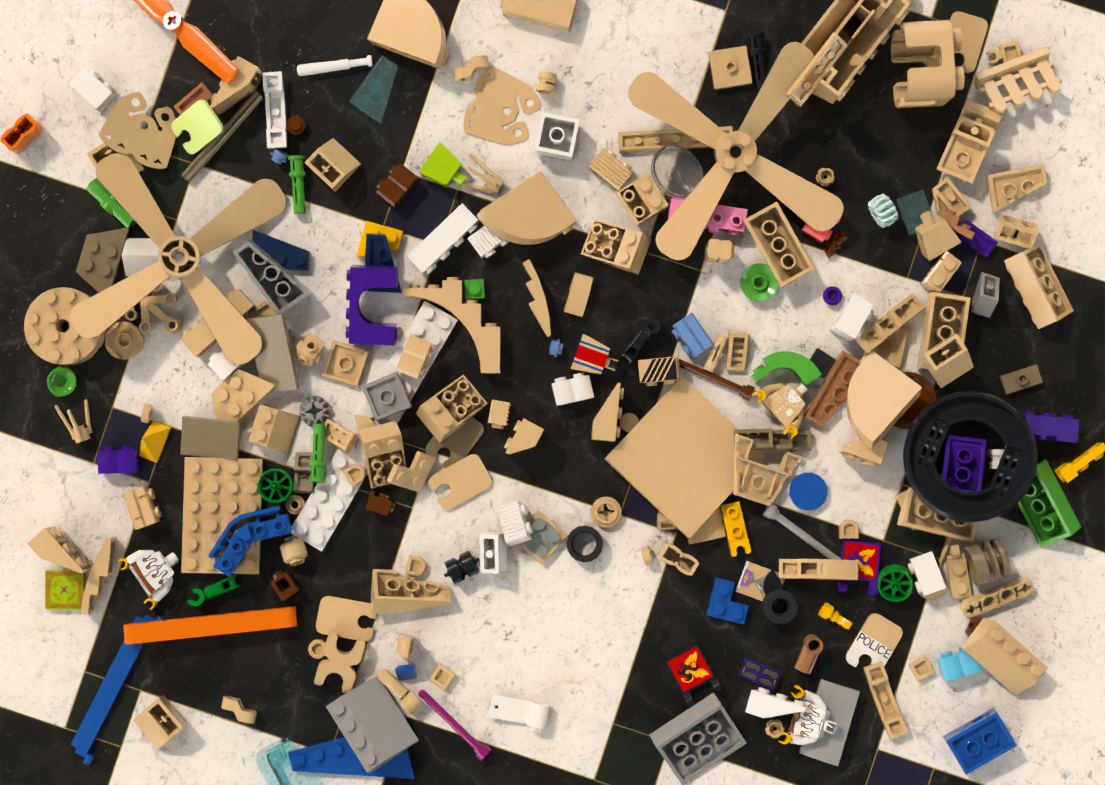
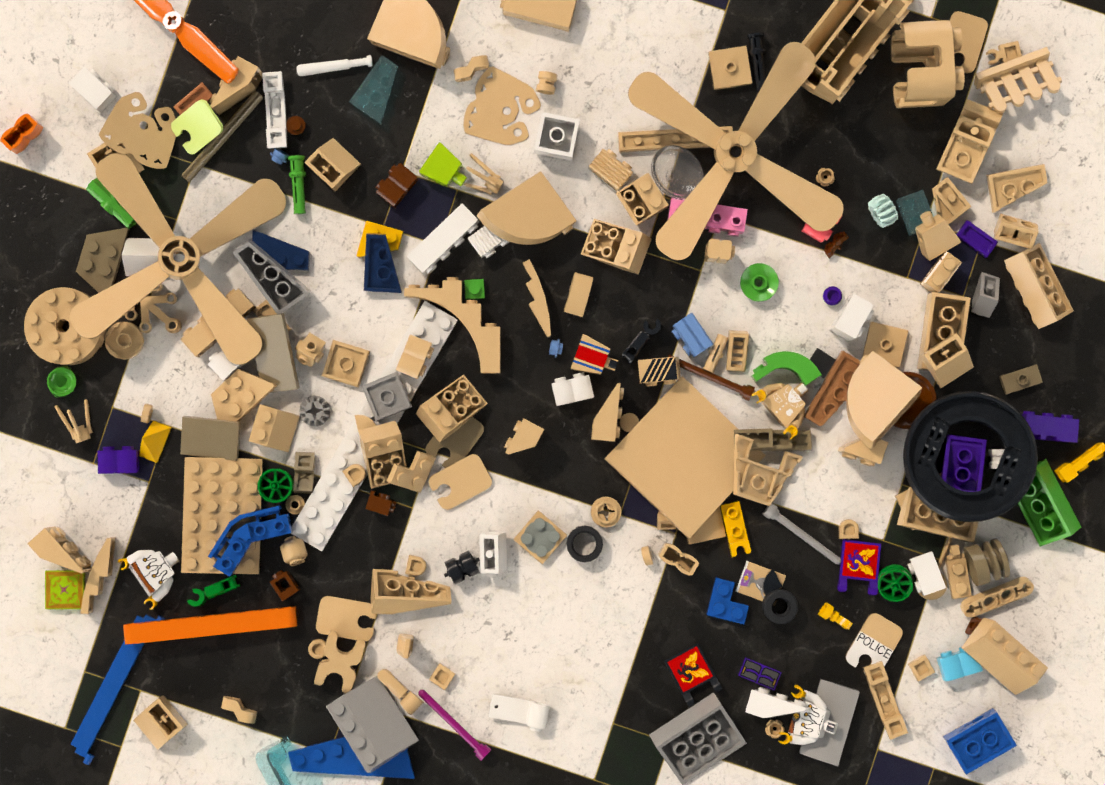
tan brick [123,486,162,530] -> none
bright green pin [308,424,327,483] -> none
tan plate [324,419,358,452] -> none
dark purple arch [345,265,398,346] -> none
blue slope [395,664,417,681] -> none
tan brick [488,400,511,429] -> none
white brick [496,500,533,546] -> none
tan slope [743,202,815,288] -> none
tan slope [779,559,858,580] -> none
tan tile [786,33,848,107] -> none
blue tile [789,473,827,510] -> none
medium nougat piece [794,634,823,674] -> none
tan slope [855,293,926,354] -> none
medium nougat slope [938,208,975,240] -> none

